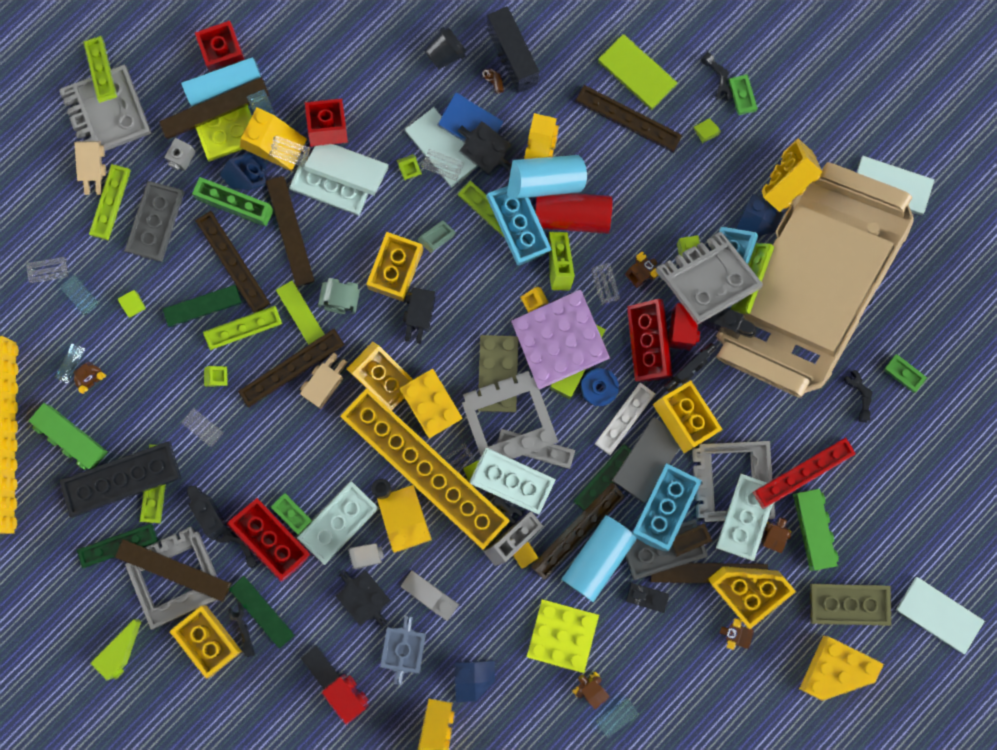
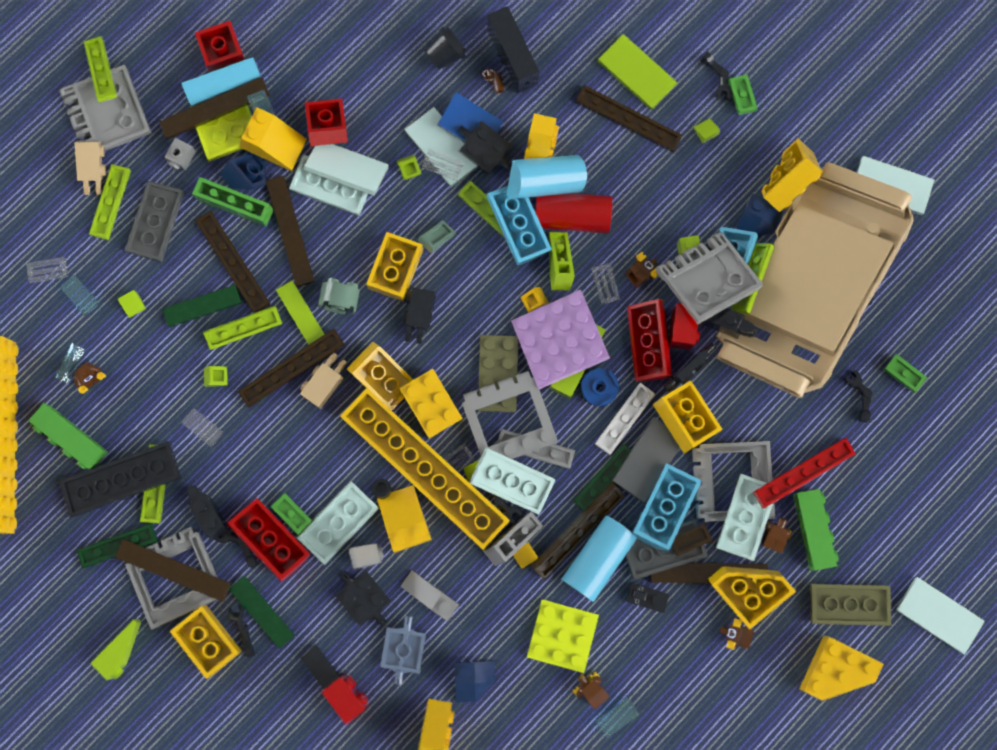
clear tile [269,136,310,167] -> none

